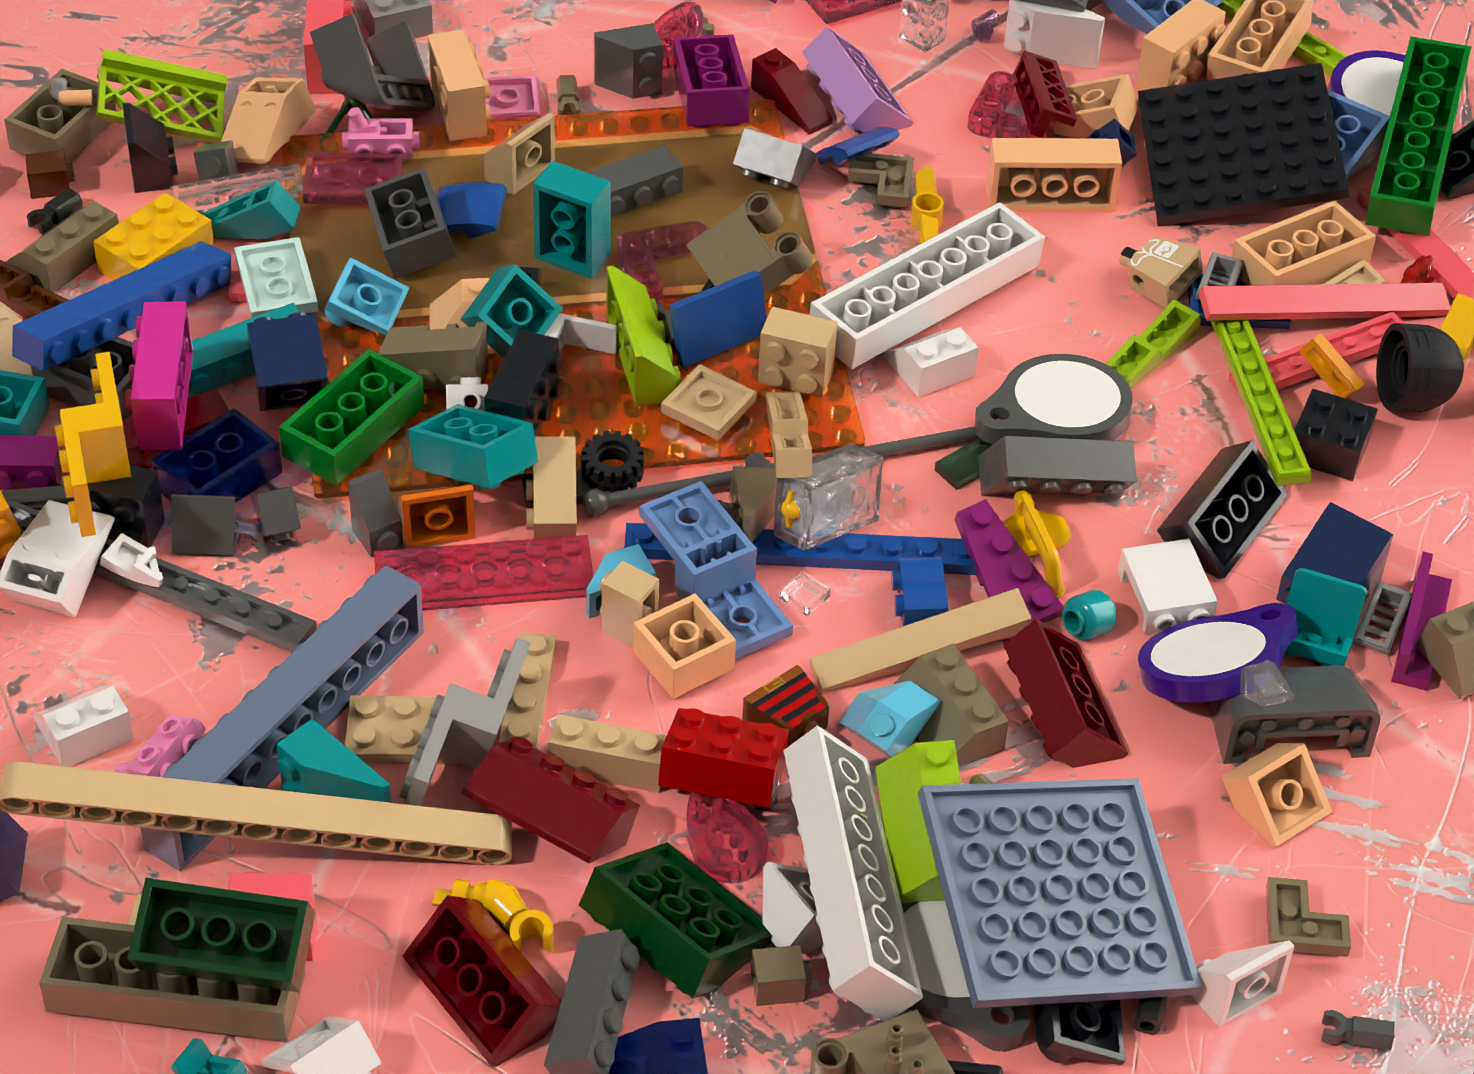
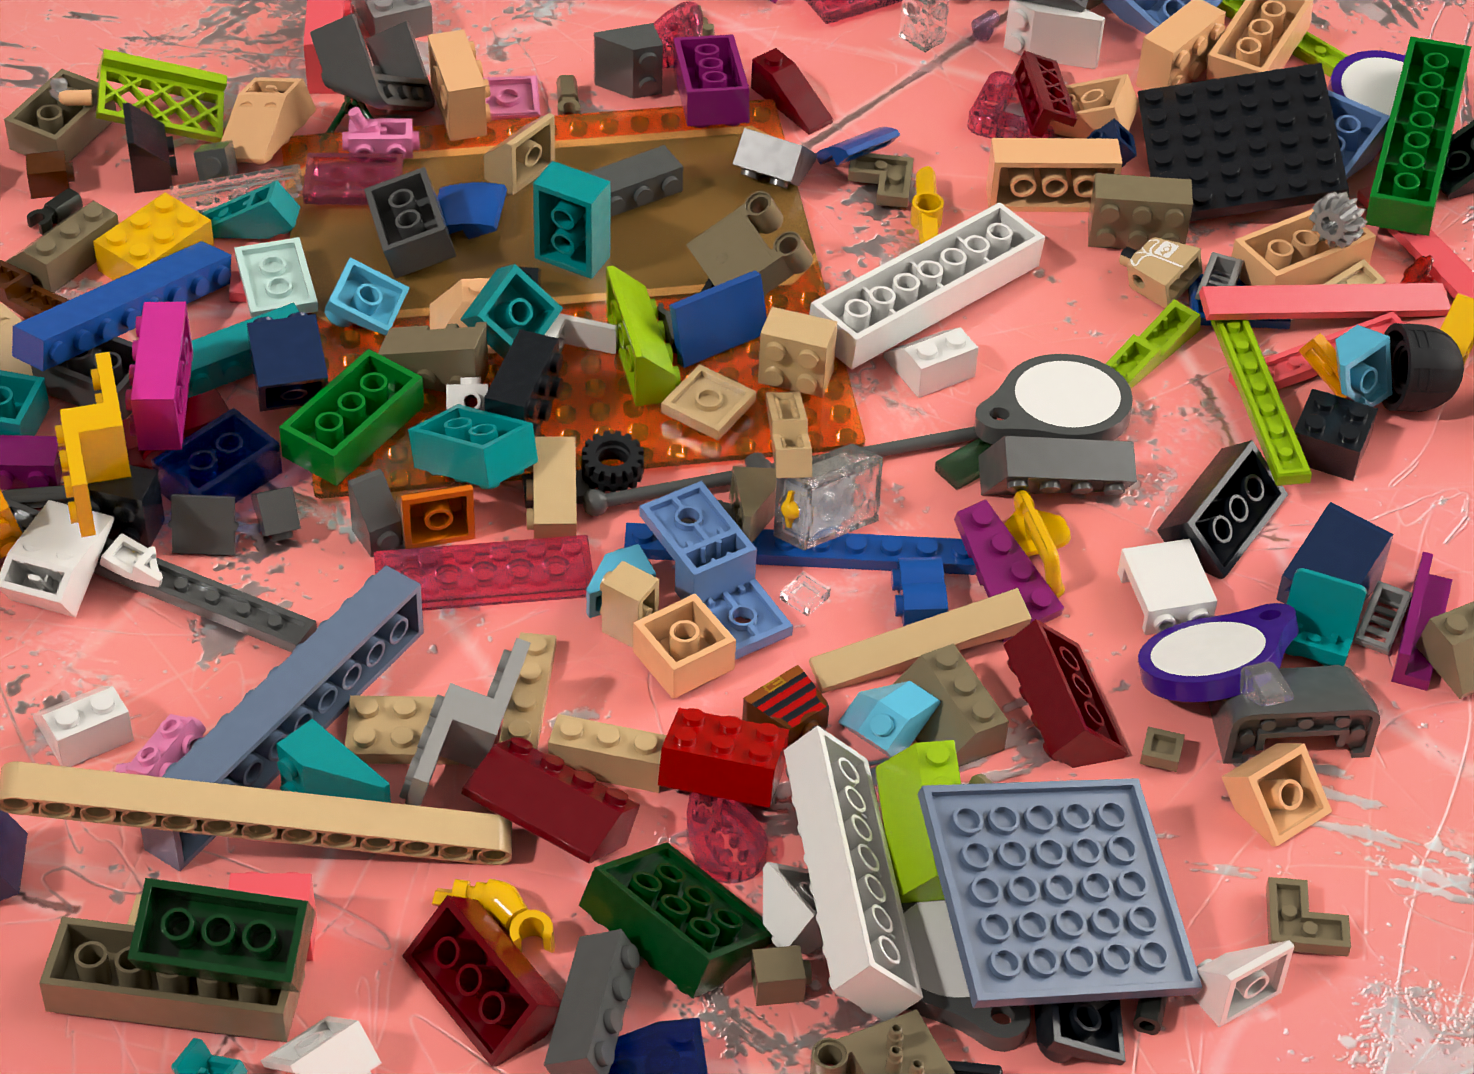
clear pink beam [617,221,708,304] -> none
lavender slope [802,26,914,132] -> none
teal head [1062,590,1117,641] -> none
dark grey bar [1321,1010,1394,1050] -> none
none -> dark tan brick [1088,173,1193,250]
none -> dark tan plate [1140,726,1185,772]
none -> light grey gear [1309,191,1368,248]
none -> medium azure slope [1335,325,1393,407]

